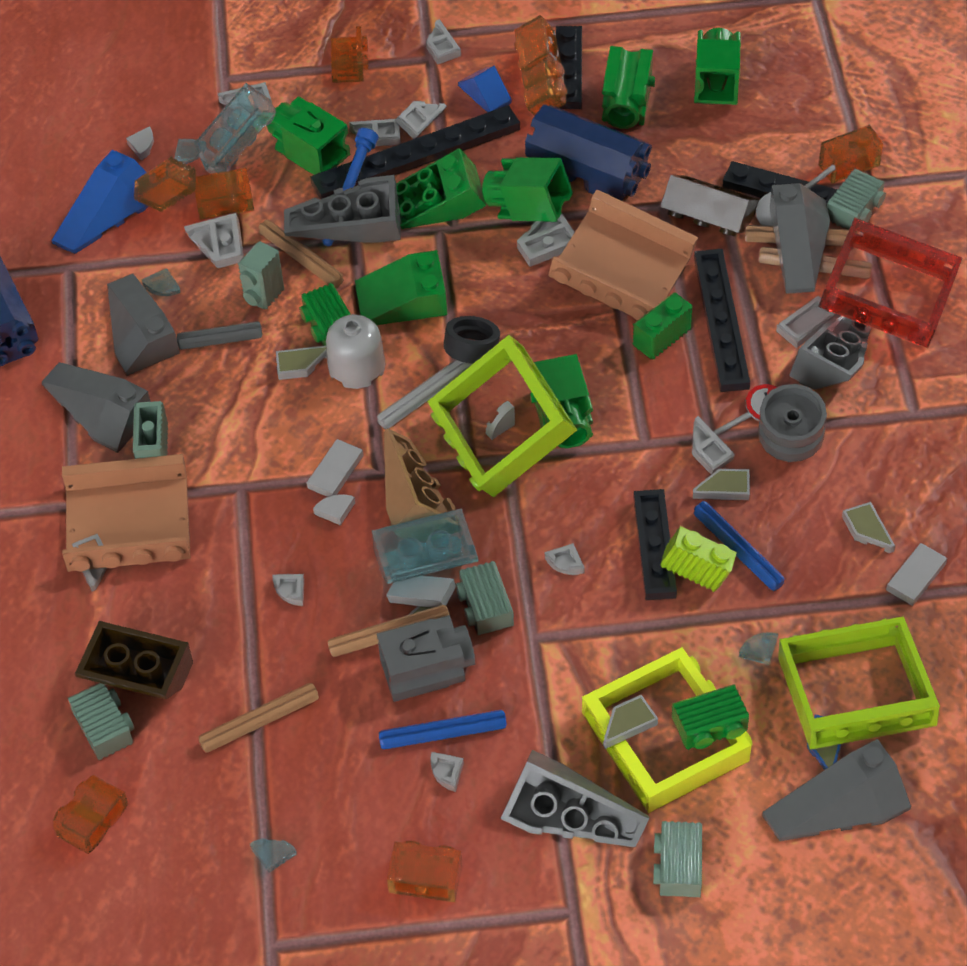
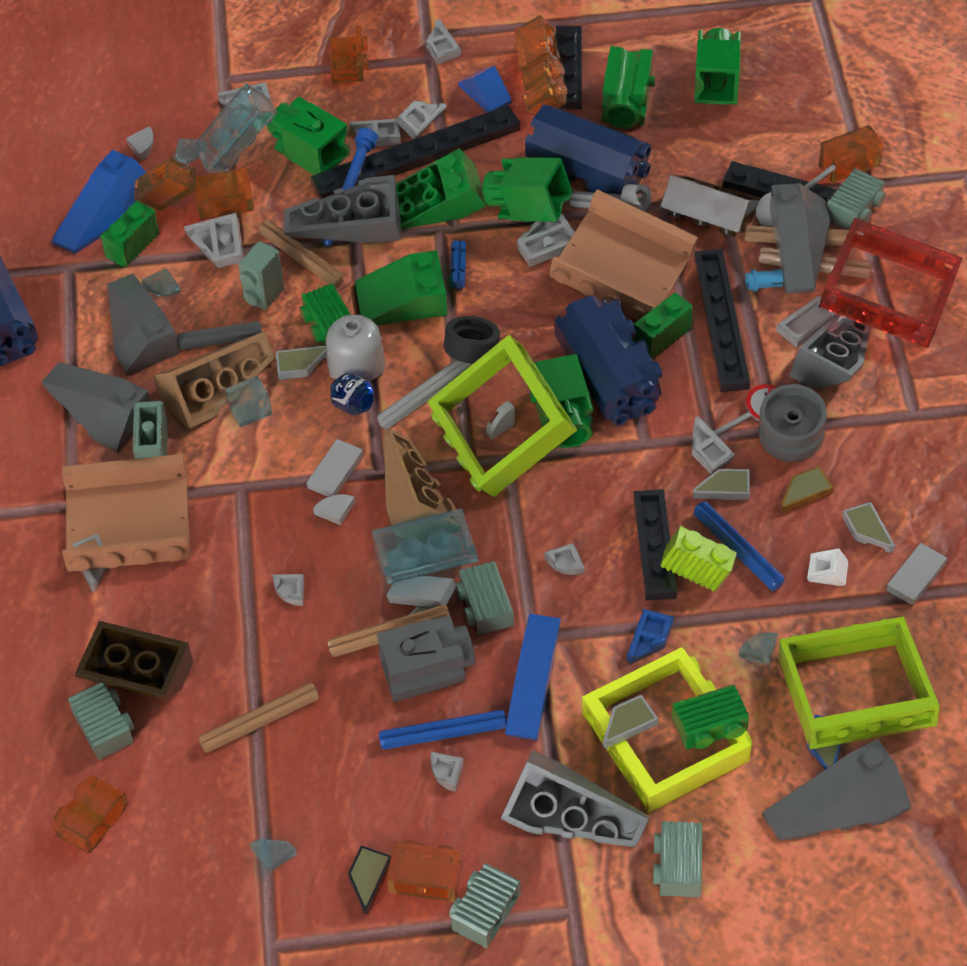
none -> green brick [100,201,160,267]
none -> medium nougat wedge [153,332,275,429]
none -> clear light blue panel [226,376,272,427]
none -> clear blue head [330,373,374,416]
none -> olive tile [348,845,393,914]
none -> blue axle [449,240,466,289]
none -> sand green brick [449,863,521,948]
none -> blue slope [505,613,561,741]
none -> dark blue brick [554,295,662,426]
none -> light grey piece [570,184,651,212]
none -> blue tile [627,609,674,663]
none -> dark azure pin [745,269,783,292]
none -> tile [781,466,834,513]
none -> white slope [807,548,848,586]

